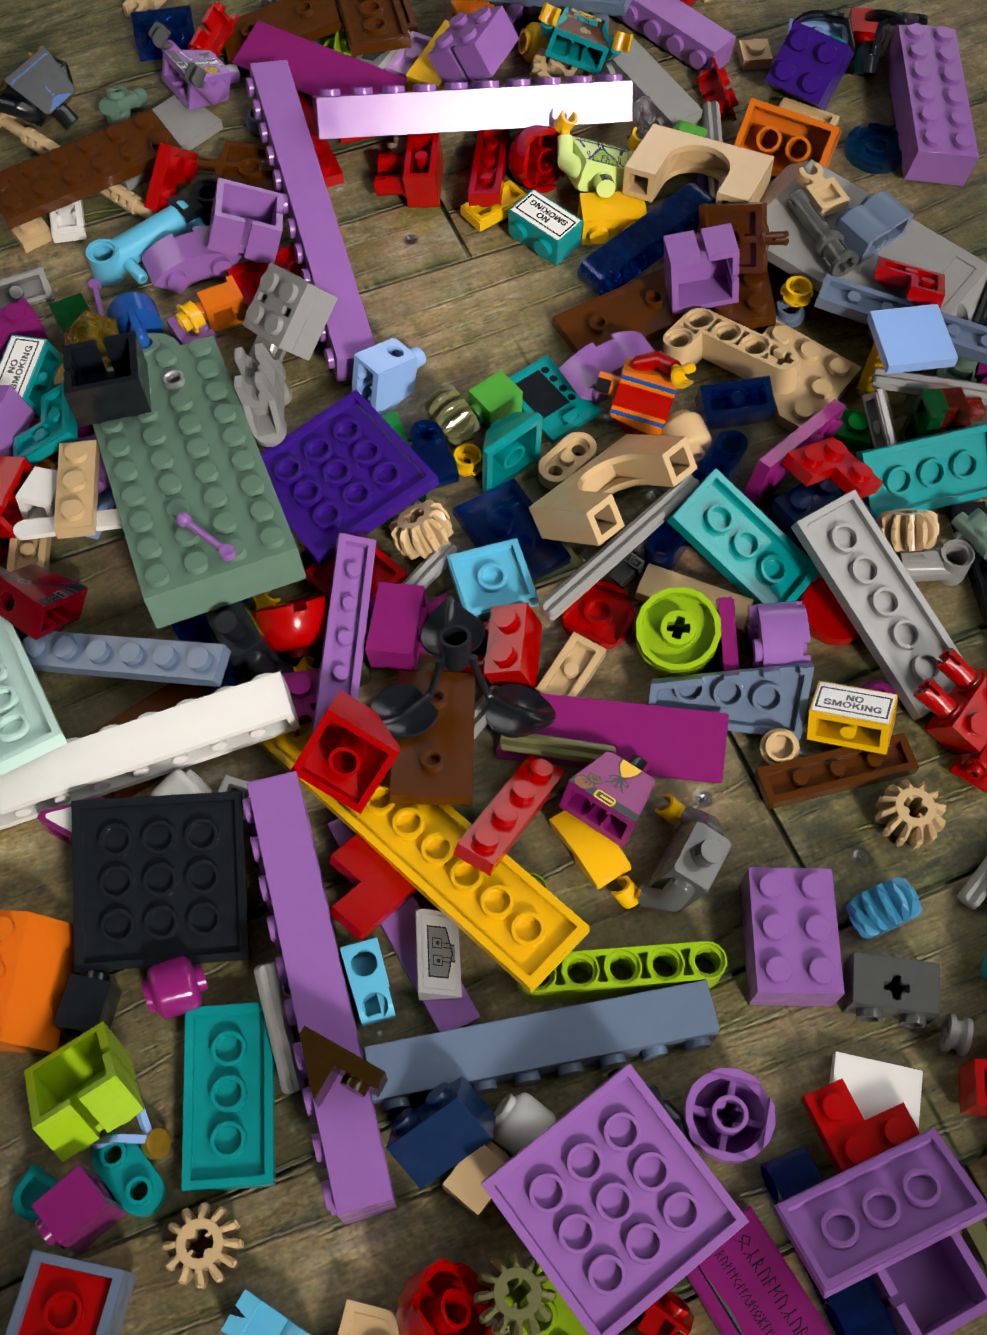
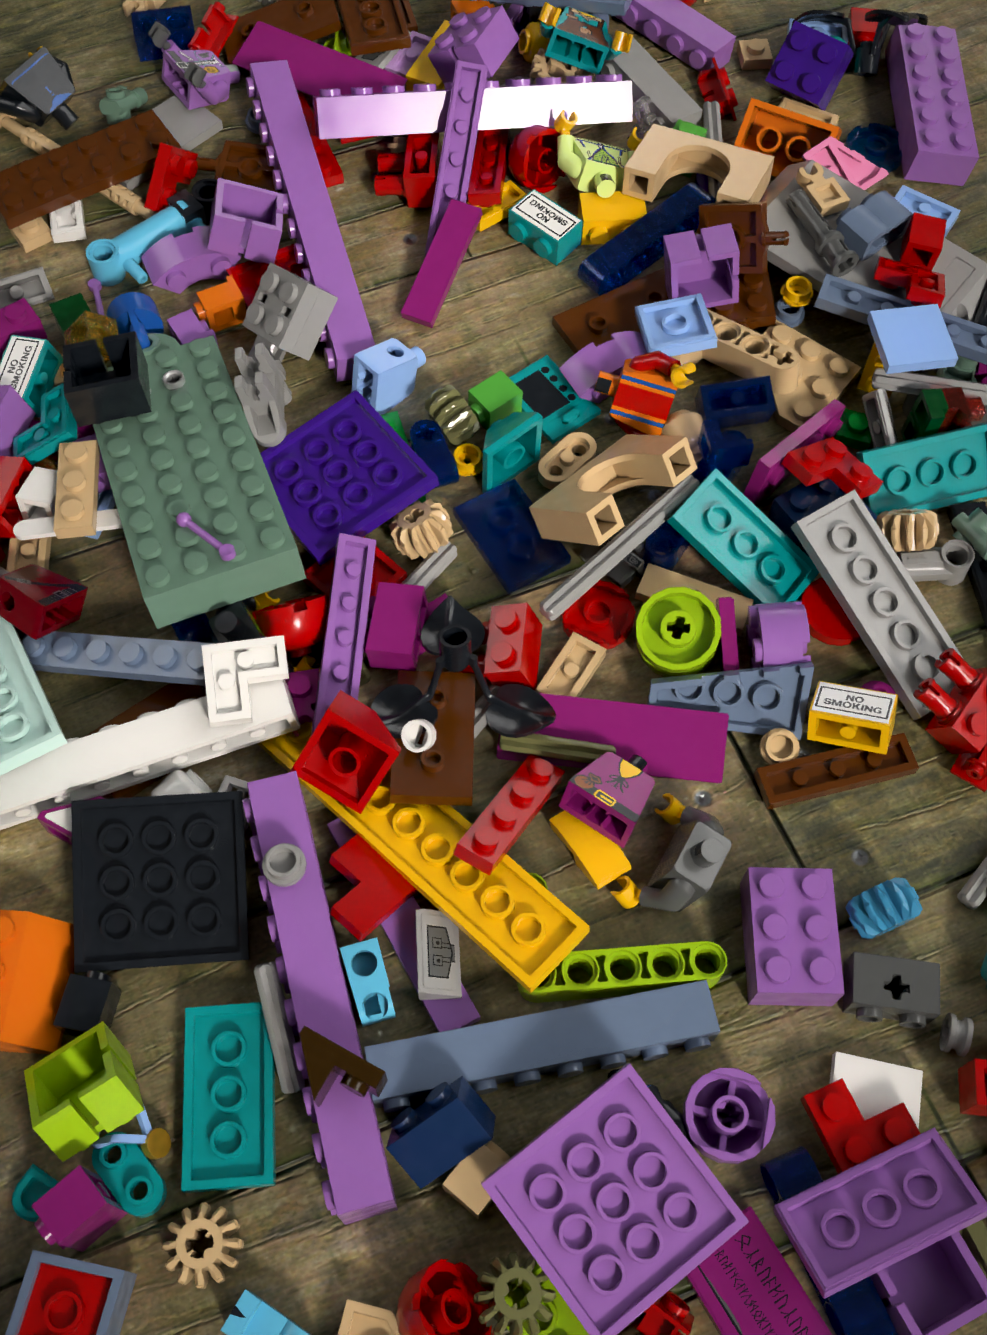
magenta head [141,956,209,1020] -> none
yellow plate [174,300,206,334] -> none
medium azure tile [446,538,539,620] -> none
white head [493,1092,556,1156] -> none
tan gear [875,778,946,850] -> none
none -> white plate [201,635,289,728]
none -> light grey plate [262,843,307,887]
none -> magenta tile [400,199,483,328]
none -> white hinge [401,719,437,753]
none -> medium lavender tile [425,60,488,256]
none -> light blue tile [635,293,717,356]
none -> clear blue panel [698,419,754,471]
none -> bright pink wing [802,136,889,190]
none -> light blue plate [894,185,961,238]
none -> red brick [899,212,947,271]

